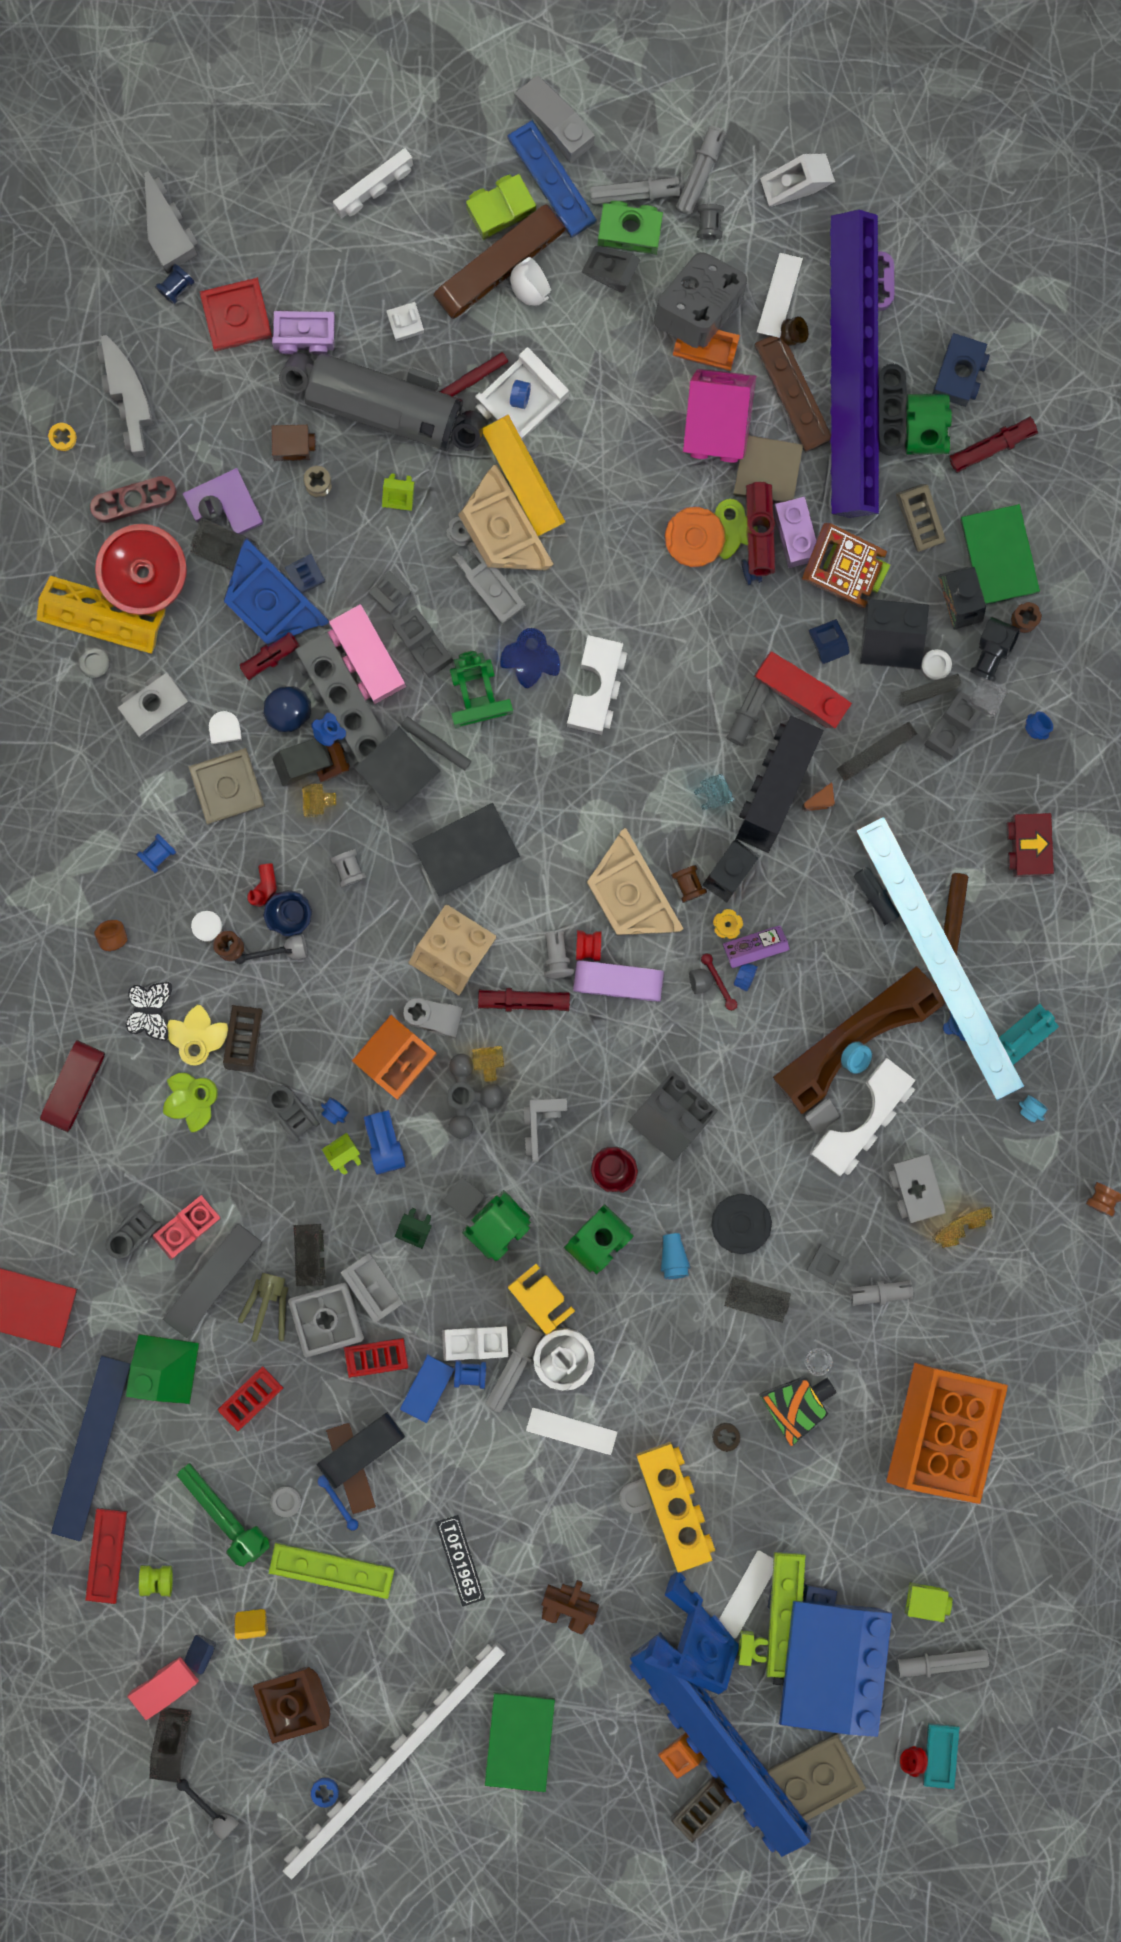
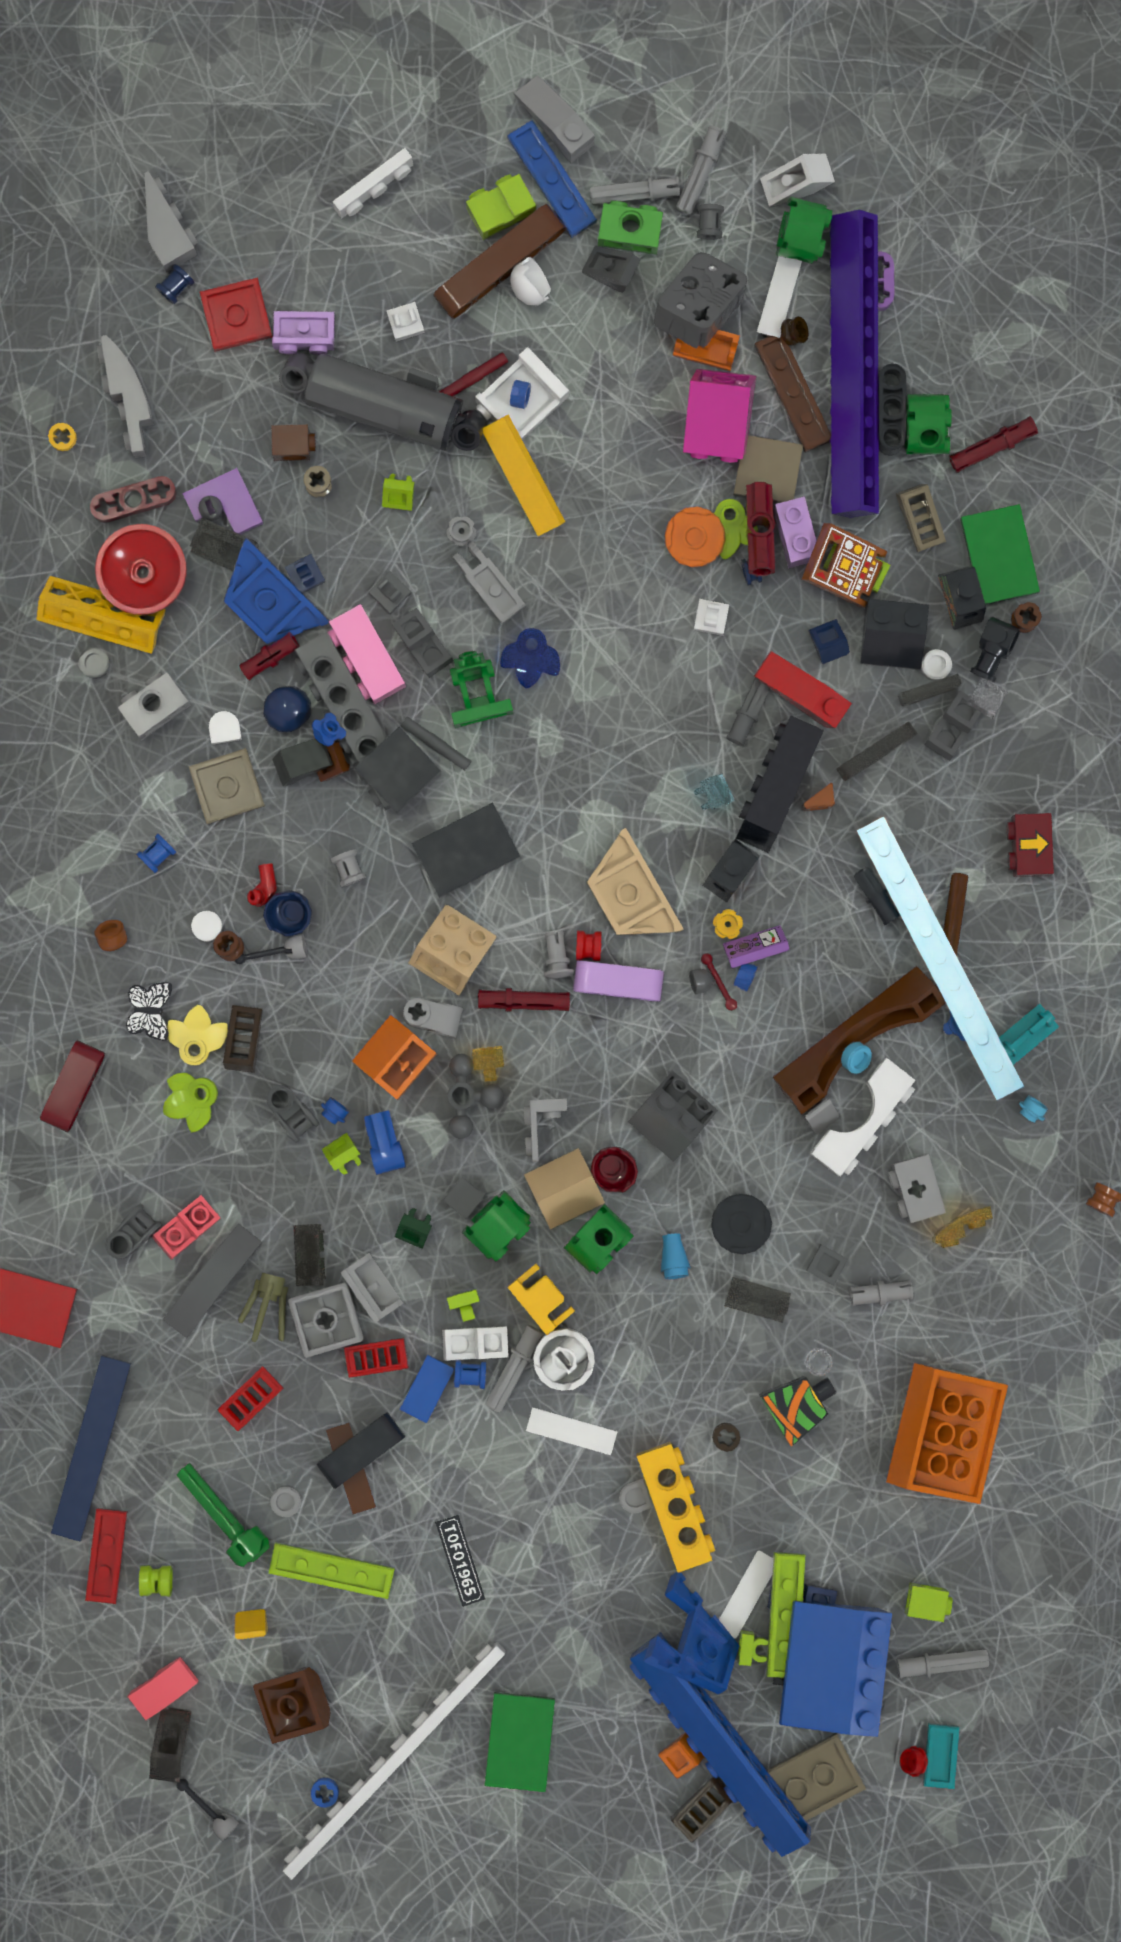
green slope [126,1334,199,1404] -> none
dark blue slope [184,1635,217,1675] -> none
clear yellow tile [302,784,337,817] -> none
blue hinge [318,1475,358,1531] -> none
tan wing [458,464,554,570] -> none
reddish brown hips [541,1580,599,1634] -> none
white arch [567,635,627,735] -> none
reddish brown bush [671,865,707,903] -> none
dark blue brick [932,333,990,407] -> none
blue plate [1025,711,1053,740] -> none
none -> lime tile [447,1289,480,1322]
none -> tan slope [524,1148,605,1229]
none -> white tile [694,599,729,636]
none -> green brick [776,196,832,264]

